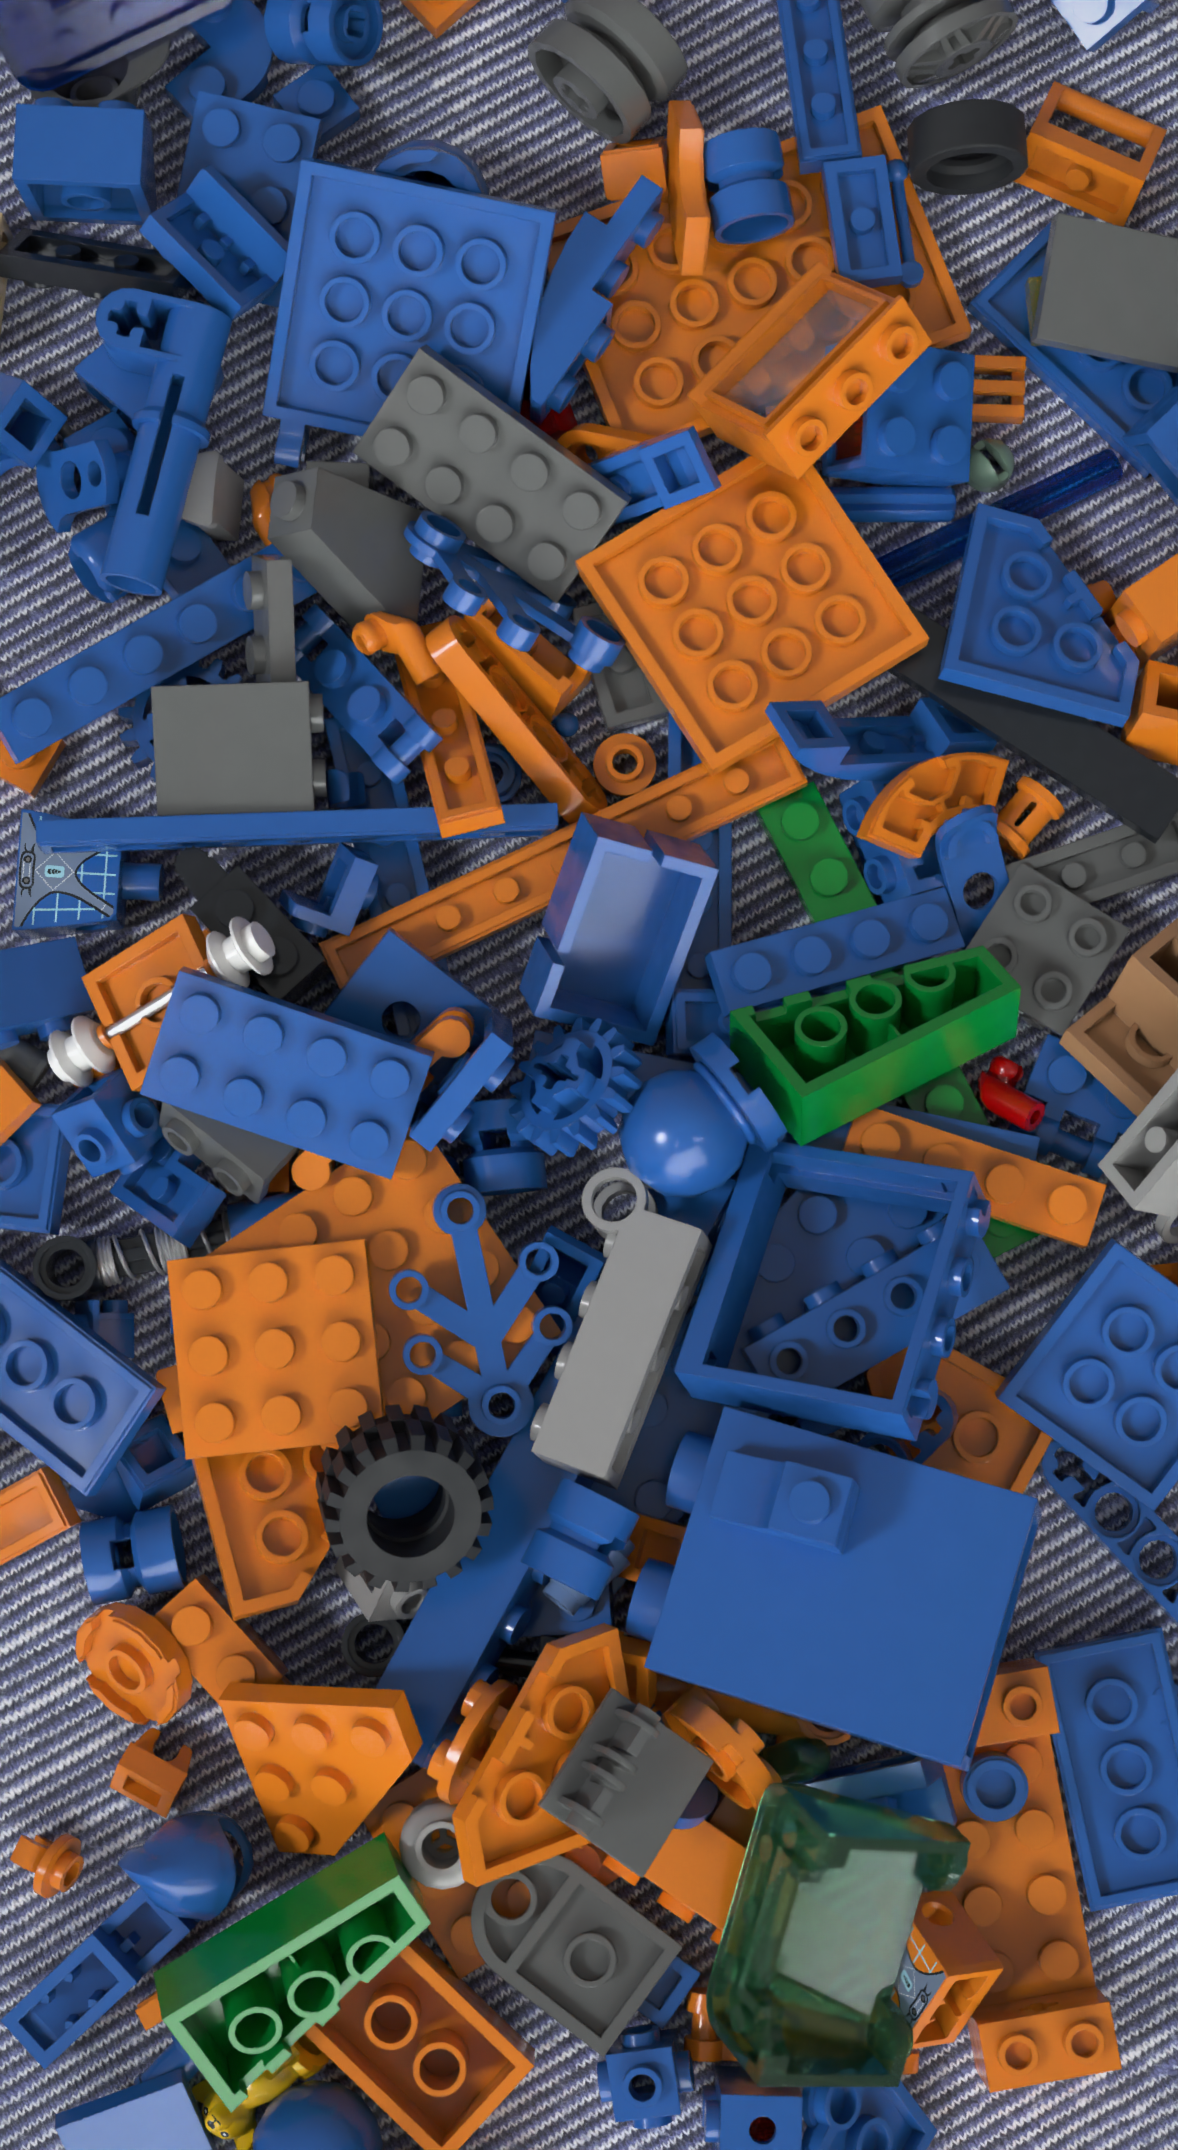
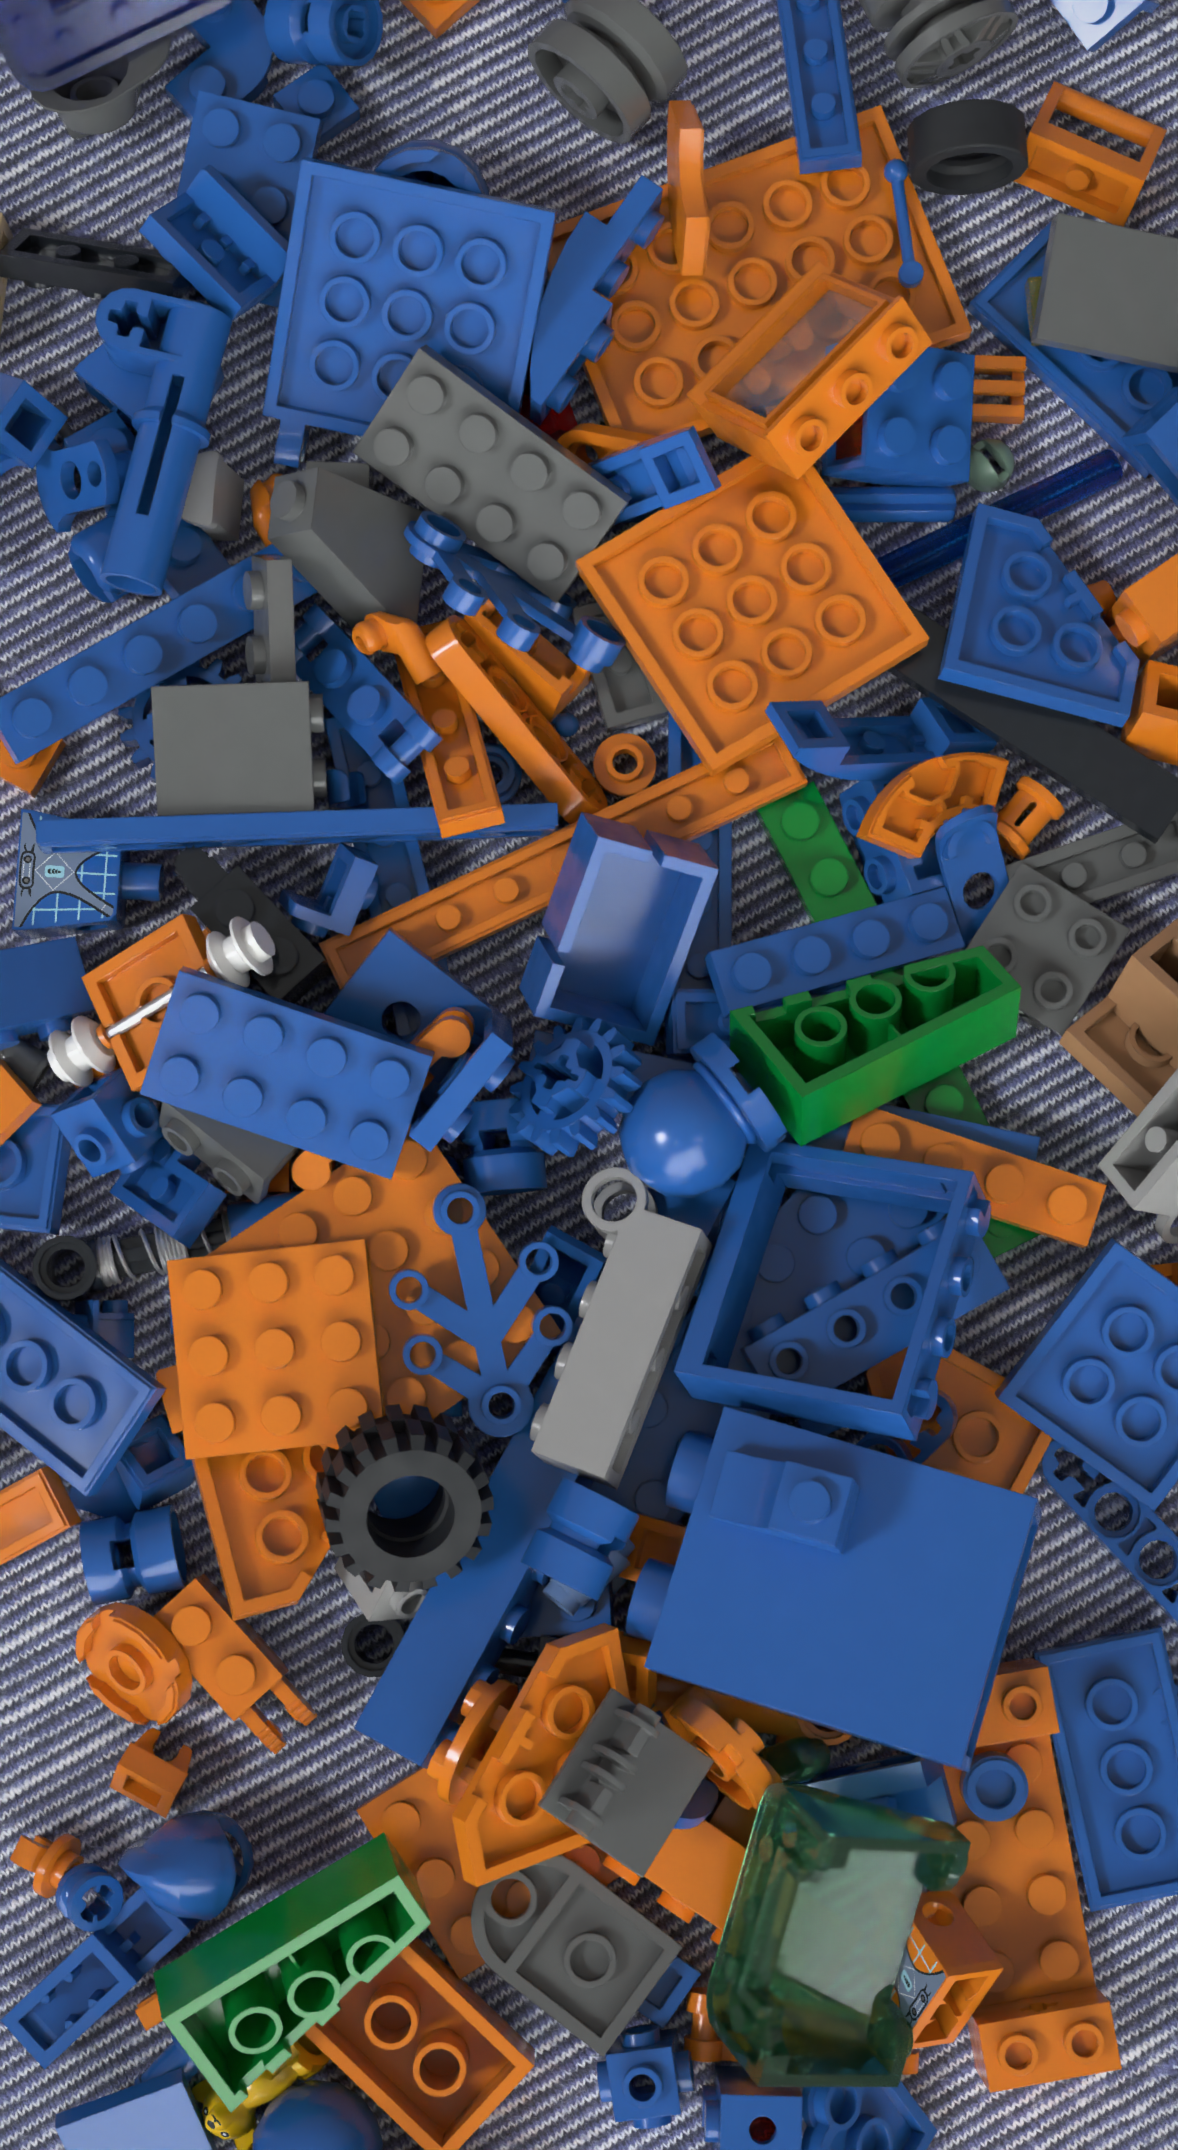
blue slope [12,97,157,225] -> none
orange plate [218,1682,423,1856] -> none
light grey head [399,1797,466,1890] -> none
orange slope [600,136,668,201] -> none
blue wheel [703,127,795,245] -> none
blue plate [821,155,903,288] -> none
red arm [978,1055,1045,1132] -> none
blue plate [1007,1034,1137,1179] -> none
none -> blue bush [55,1863,124,1932]

